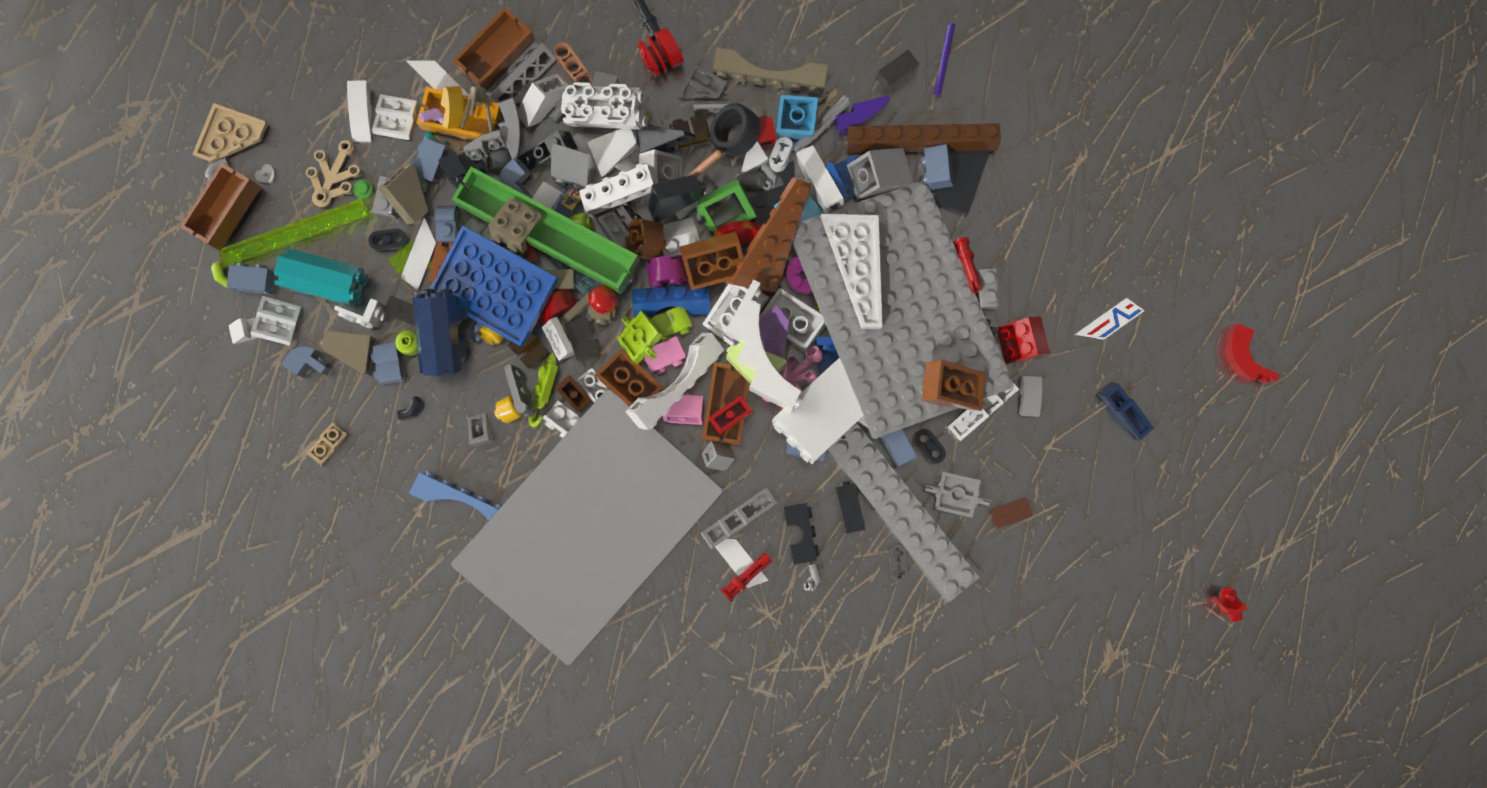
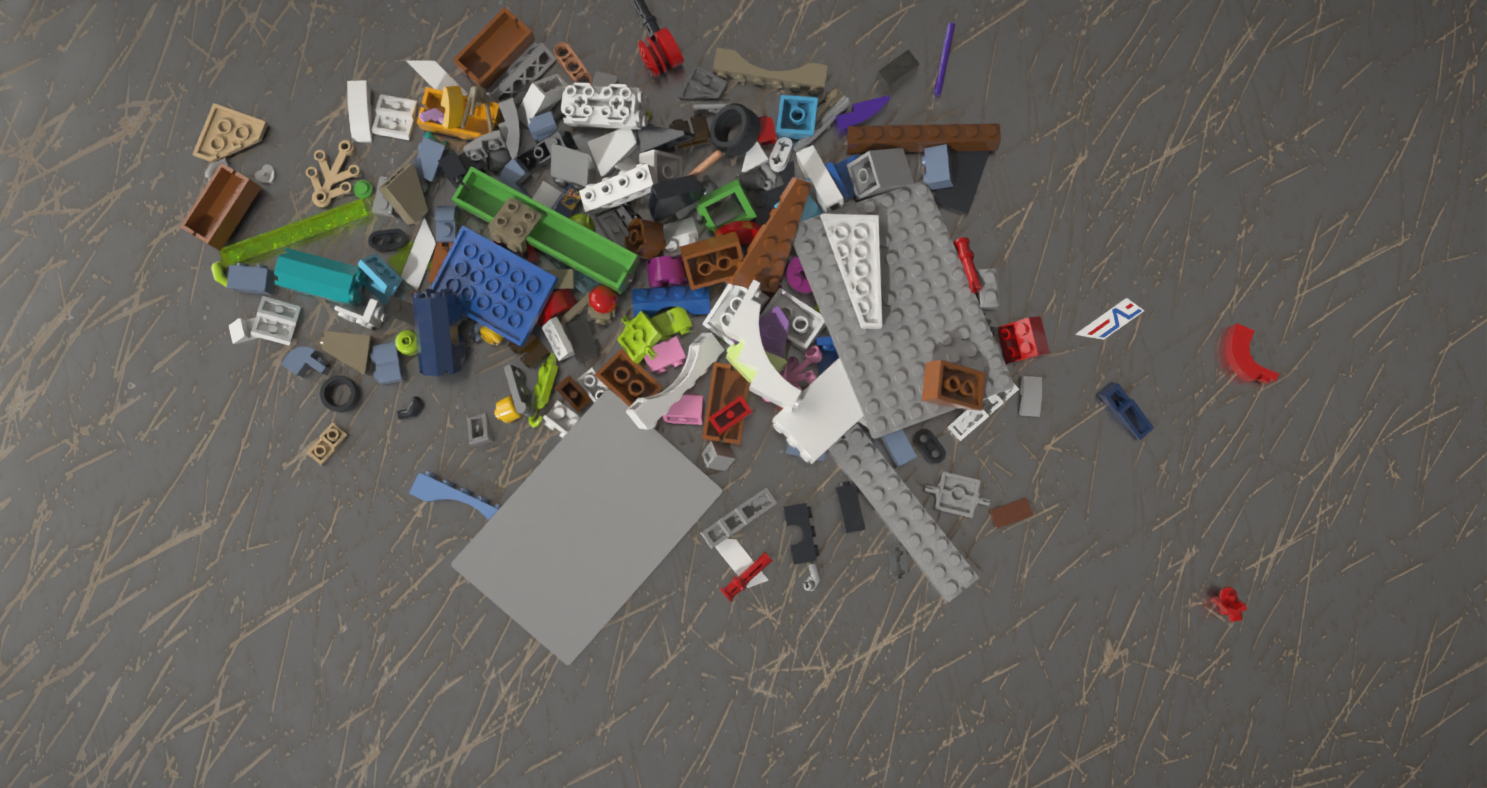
none -> black tyre [320,375,360,413]
none -> medium azure bracket [358,254,403,305]
none -> sand blue brick [527,111,559,143]

